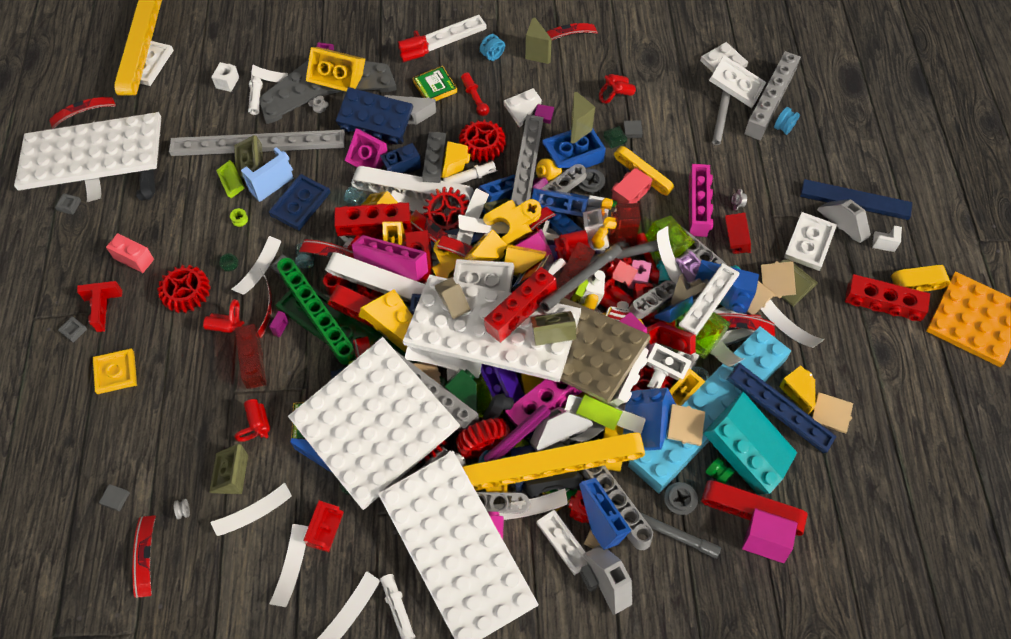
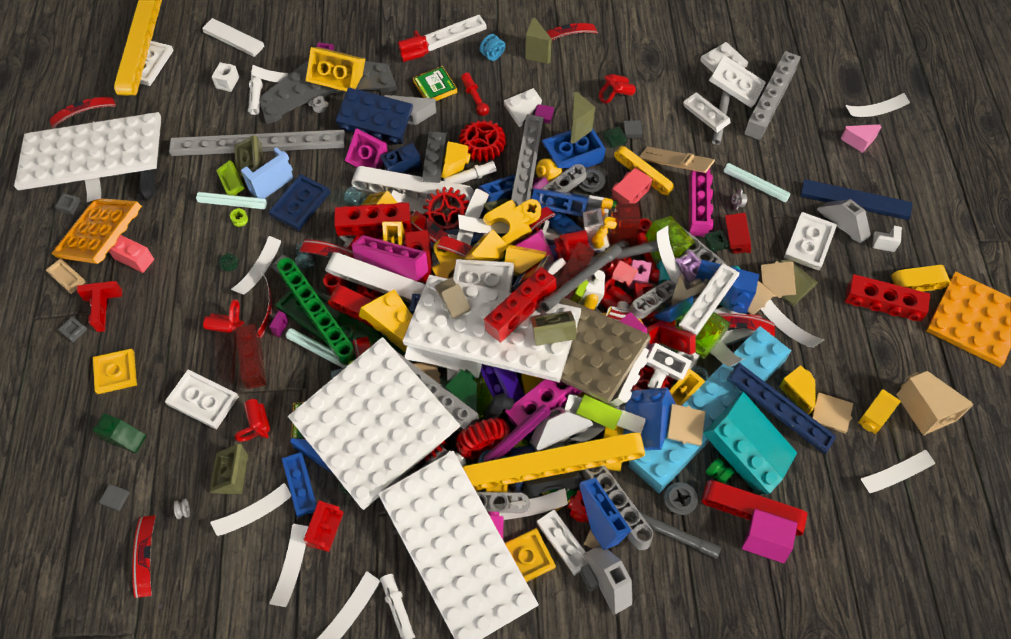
red gear [157,265,211,314] -> none
dark azure wheel [774,107,800,135] -> none
none -> tan tile [46,258,85,294]
none -> light orange plate [52,198,142,264]
none -> dark green slope [93,413,146,453]
none -> white plate [165,370,239,430]
none -> light aqua axle [196,192,267,209]
none -> white tile [202,18,264,57]
none -> blue plate [282,452,317,517]
none -> light aqua axle [286,328,348,368]
none -> yellow tile [505,528,556,582]
none -> red plate [633,218,655,235]
none -> tan piece [639,147,715,173]
none -> white plate [683,92,730,132]
none -> clear green plate [704,230,729,252]
none -> light aqua axle [724,163,790,202]
none -> bright pink slope [841,125,881,153]
none -> white sticker [846,93,910,117]
none -> yellow slope [858,389,901,434]
none -> white sticker [861,450,935,493]
none -> tan slope [896,371,973,435]

